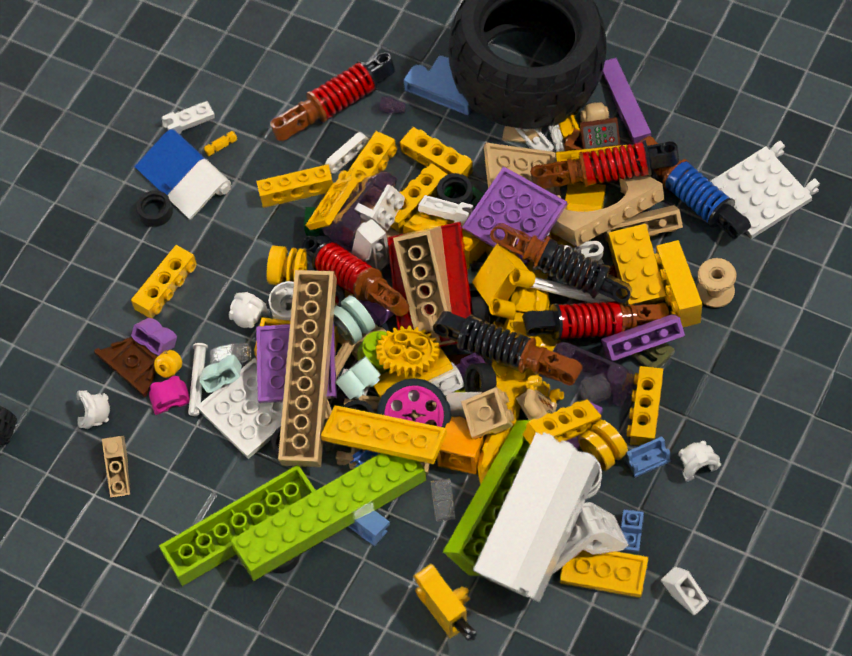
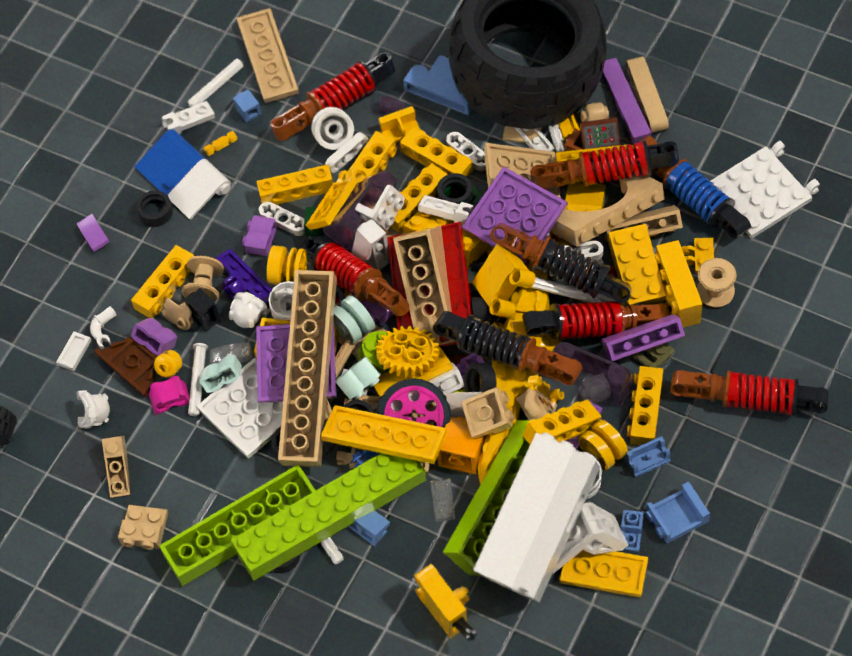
white slope [661,567,709,615] -> none
white helmet [678,441,721,482] -> none
none -> white tile [56,332,92,371]
none -> medium lavender slope [77,214,109,252]
none -> white piece [90,306,117,350]
none -> tan plate [118,505,168,550]
none -> tan plate [162,298,193,330]
none -> tan hose [182,256,224,302]
none -> black brick [186,288,221,332]
none -> white axle [188,59,243,107]
none -> dark purple plate [216,249,272,306]
none -> medium blue brick [233,89,262,123]
none -> tan plate [237,8,299,103]
none -> medium lavender brick [242,215,277,256]
none -> white beam [259,202,305,236]
none -> white wheel [311,107,354,150]
none -> white axle [321,537,344,565]
none -> yellow panel [379,106,421,142]
none -> white beam [446,132,486,171]
none -> tan beam [625,56,669,133]
none -> medium blue panel [645,481,710,544]
none -> piece [670,370,829,416]
none -> yellow hinge [681,238,714,275]

